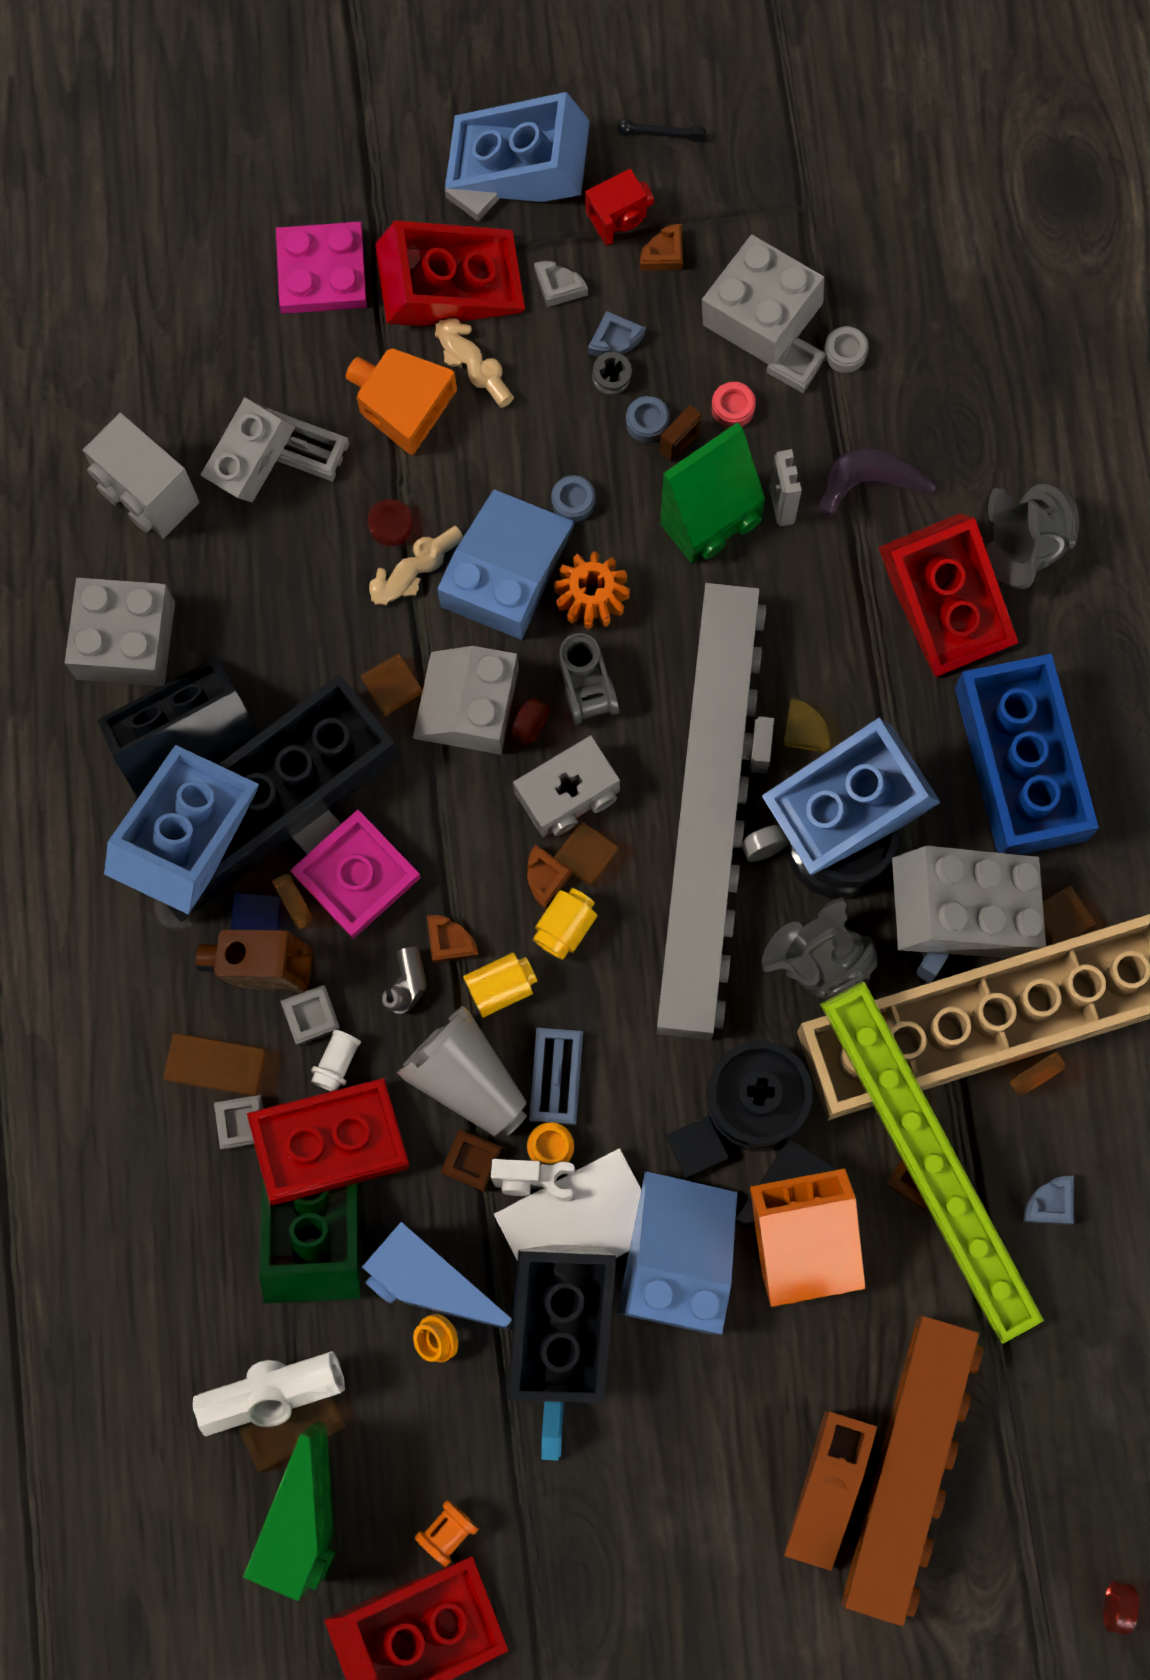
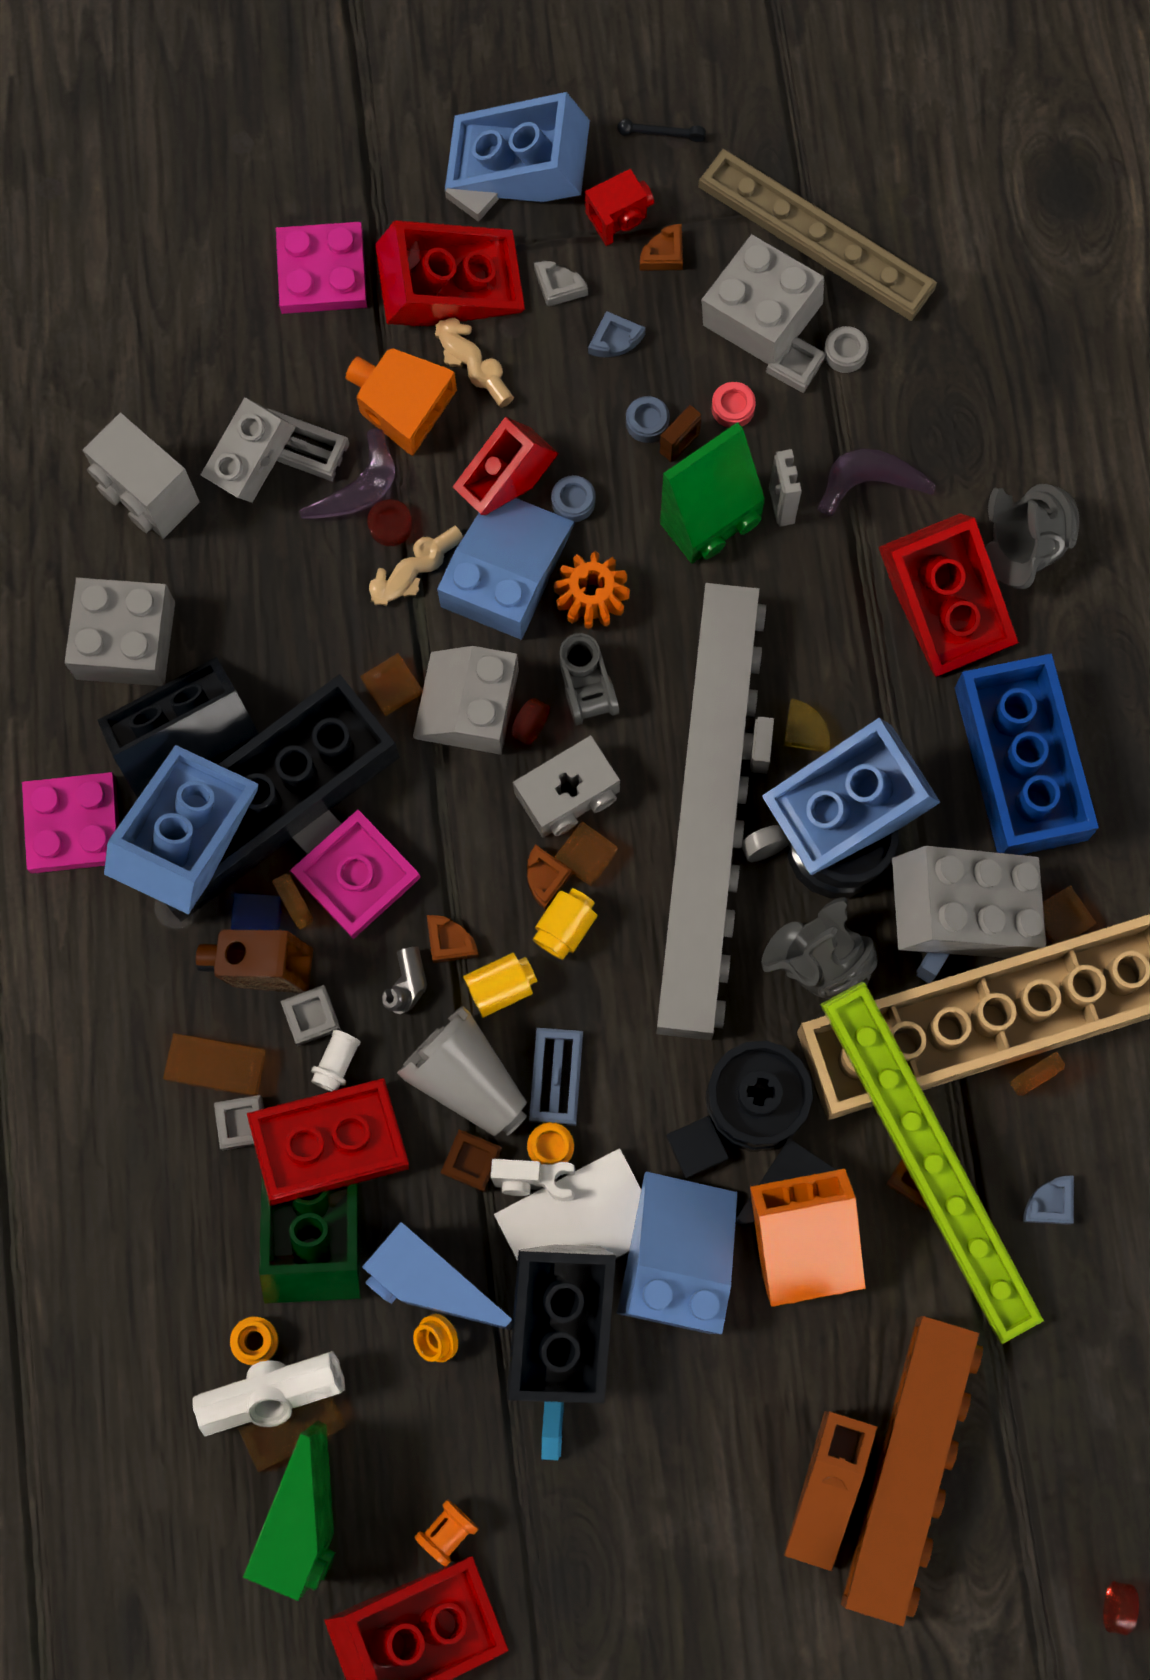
dark grey bush [592,351,632,395] -> none
none -> dark pink plate [22,772,119,874]
none -> light orange plate [230,1316,279,1365]
none -> piece [299,428,395,519]
none -> red slope [453,417,559,516]
none -> dark tan tile [698,149,937,321]

